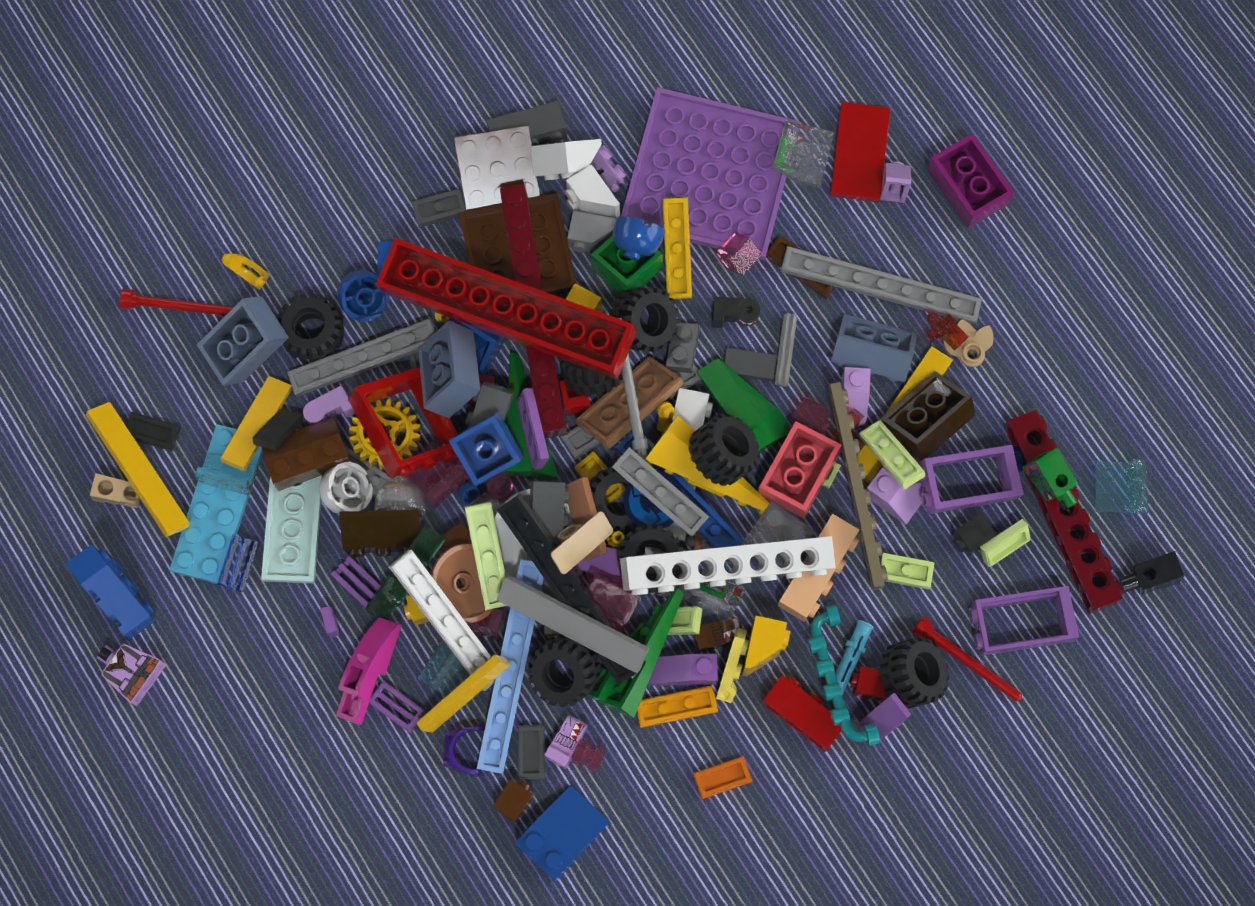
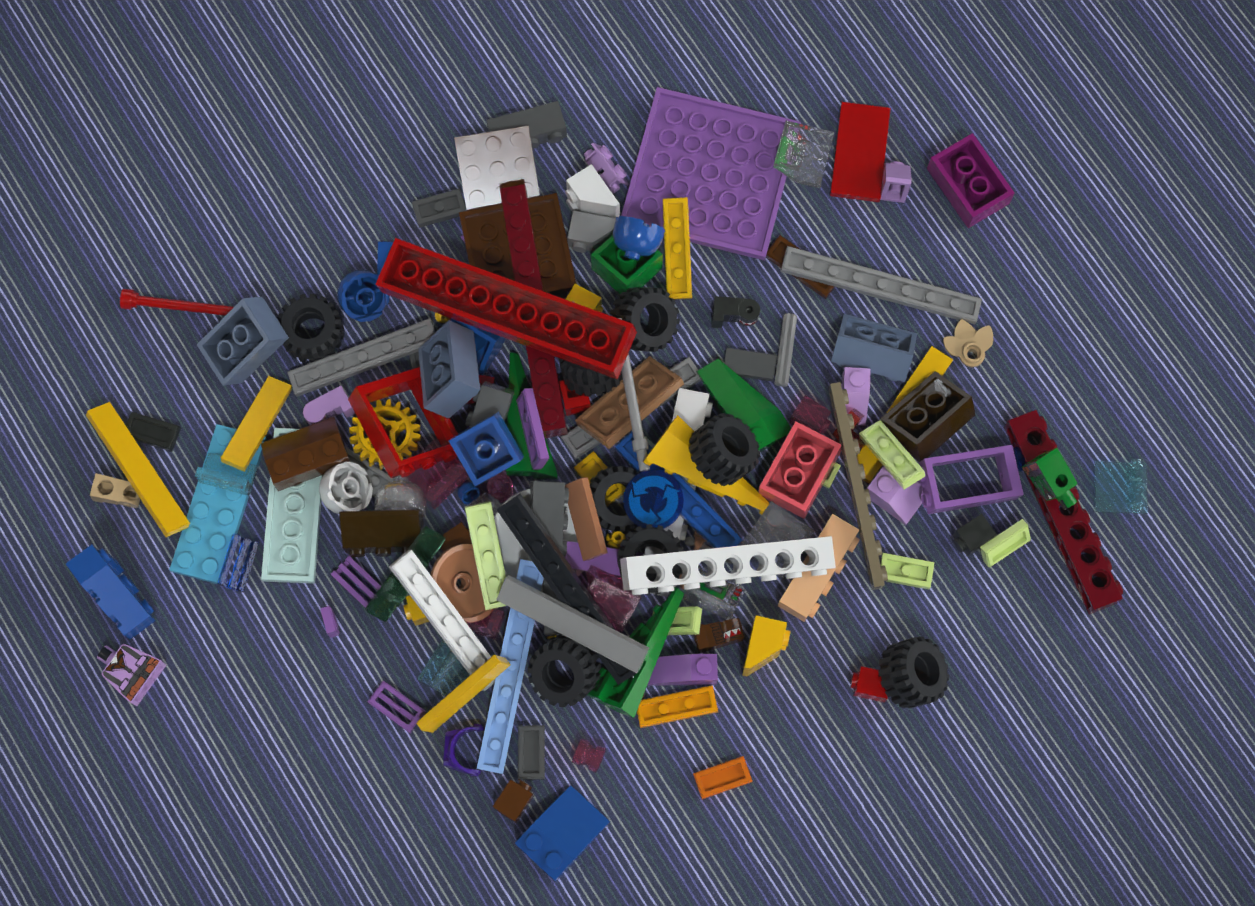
yellow helmet [222,253,270,290] -> none
pearl dark grey tile [252,409,303,451] -> none
dark pink slope [336,617,402,725] -> none
white slope [531,139,602,180] -> none
lavender leg [544,714,588,770] -> none
tan piece [551,512,613,574] -> none
light grey plate [612,447,709,537] -> none
yellow arm [656,402,675,432] -> none
dark grey plate [666,323,700,373] -> none
clear pink panel [716,232,762,276] -> none
light yellow hinge [716,628,750,703] -> none
red brick [762,675,842,752] -> none
teal bar [807,604,880,746] -> none
medium azure pin [835,620,874,696] -> none
medium lavender slope [860,693,911,741] -> none
red piece [911,616,1022,702] -> none
clear red piece [926,312,968,350] -> none
medium lavender window [969,586,1079,656] -> none
black torso [1119,551,1184,595] -> none

